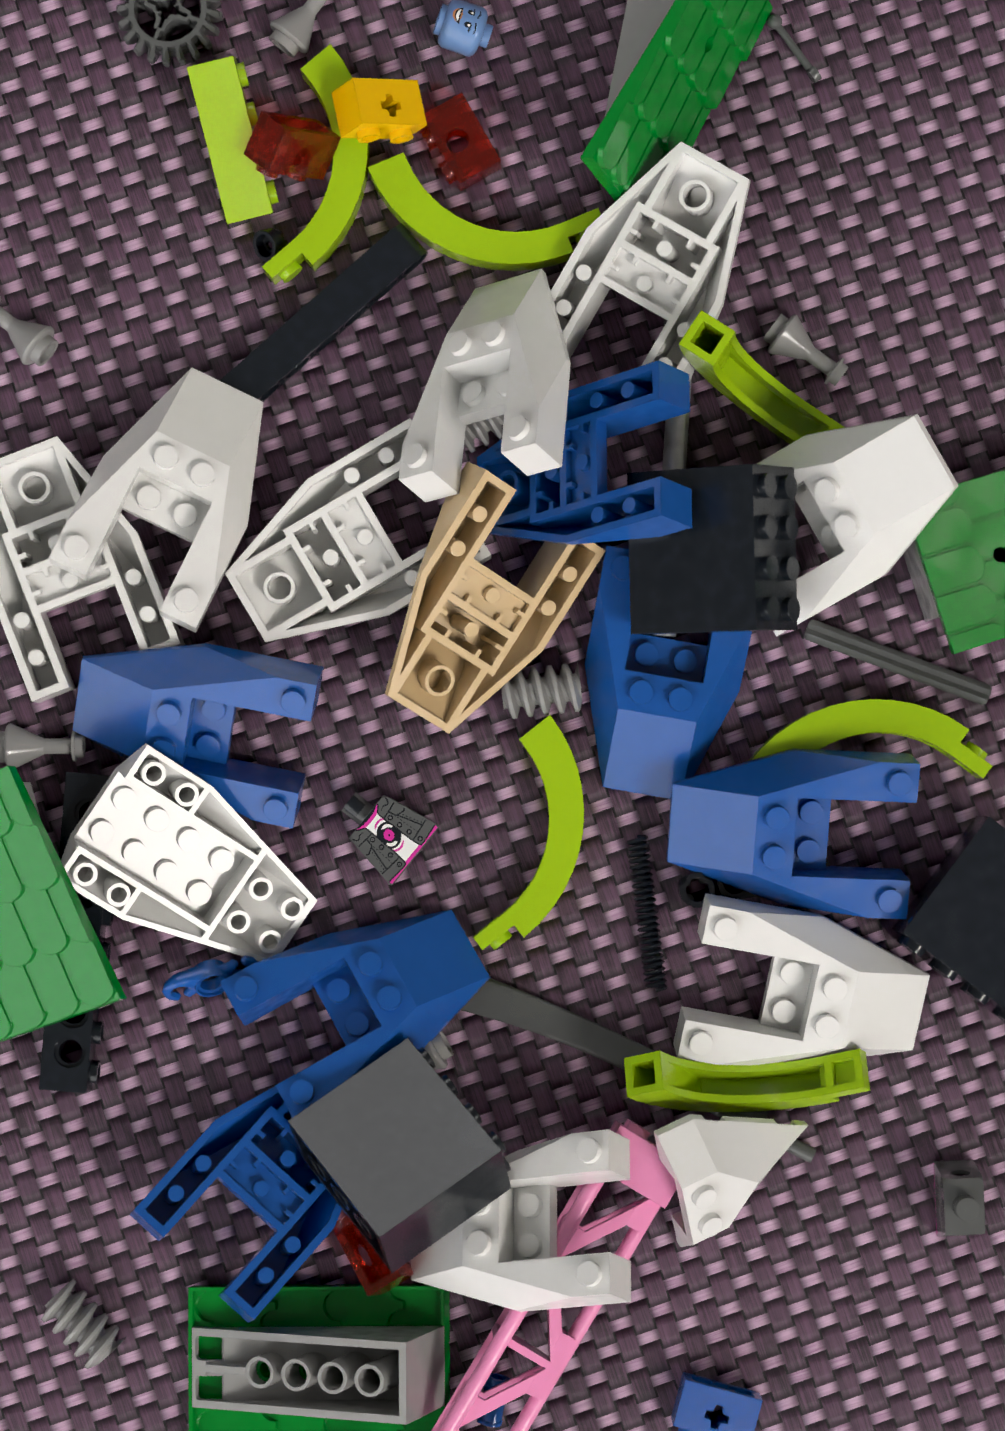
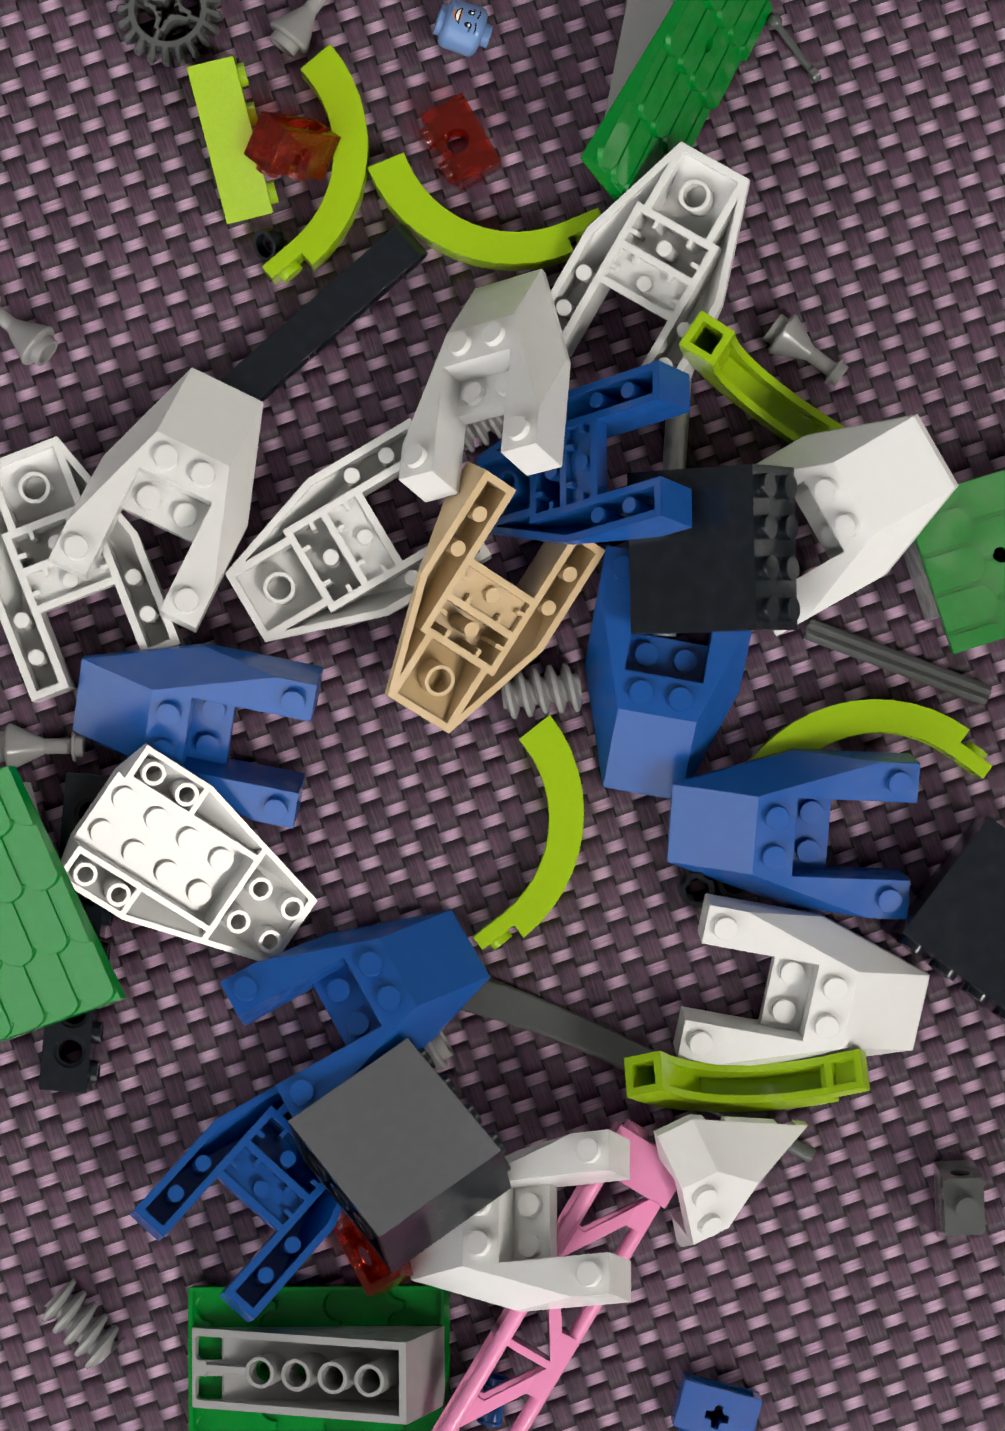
blue piece [162,955,258,1001] -> none
yellow brick [332,78,427,144] -> none
torso [341,792,440,885] -> none
black piece [626,835,668,992] -> none

